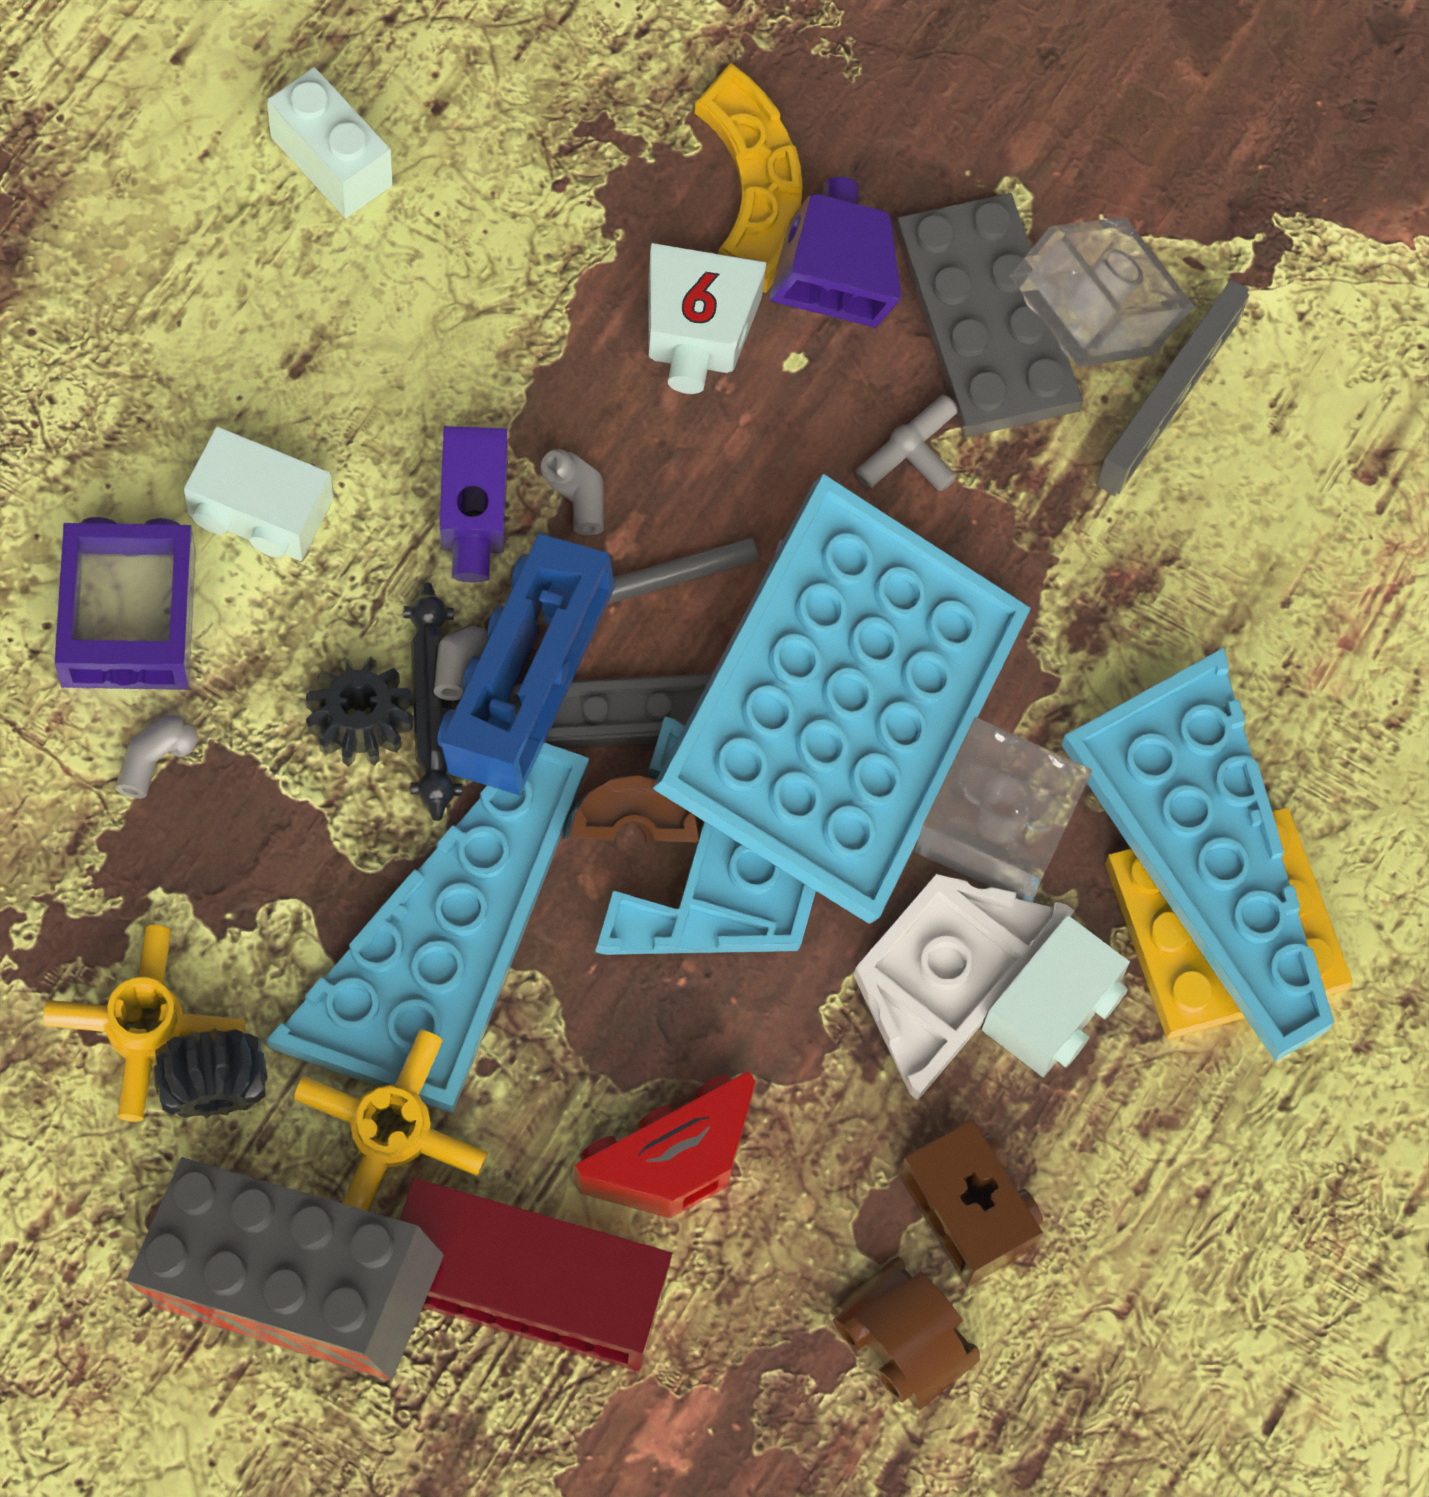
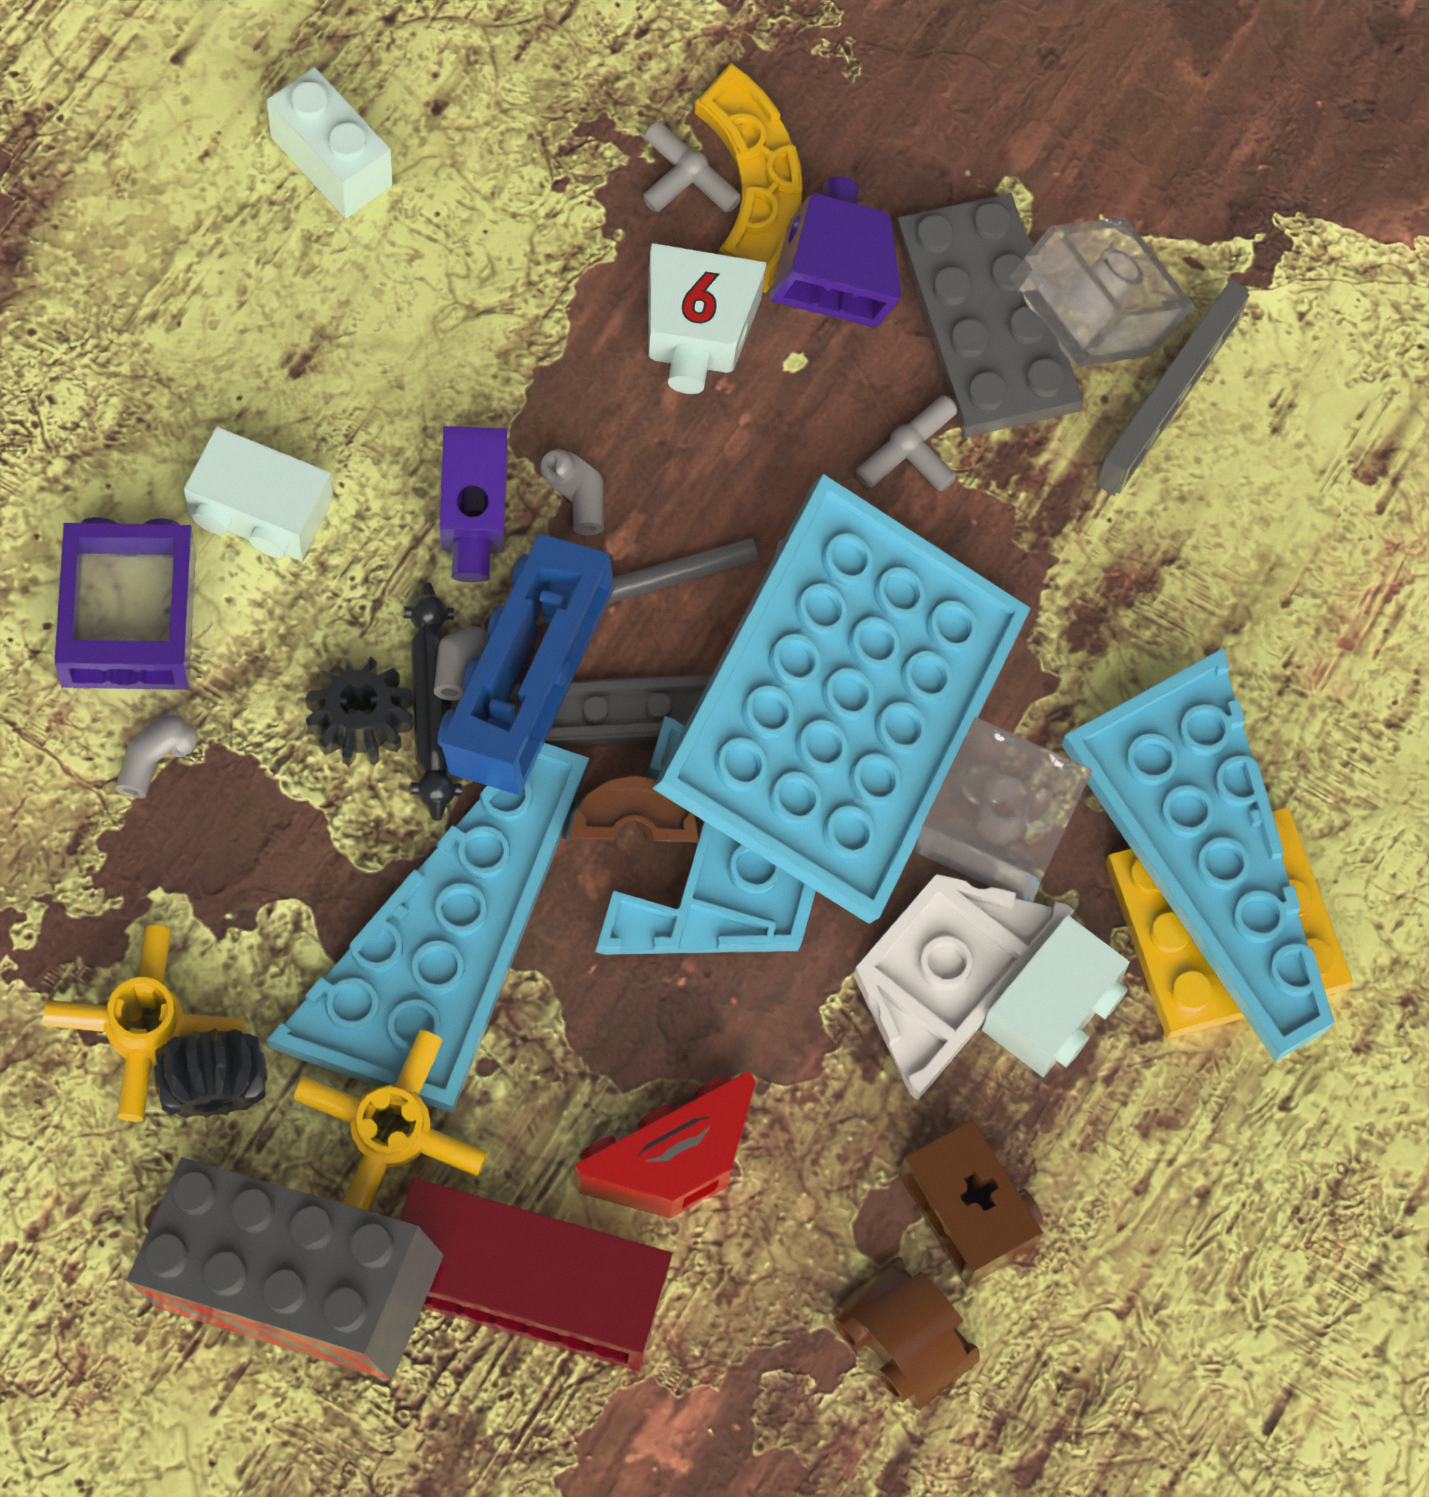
none -> light grey piece [643,121,741,212]

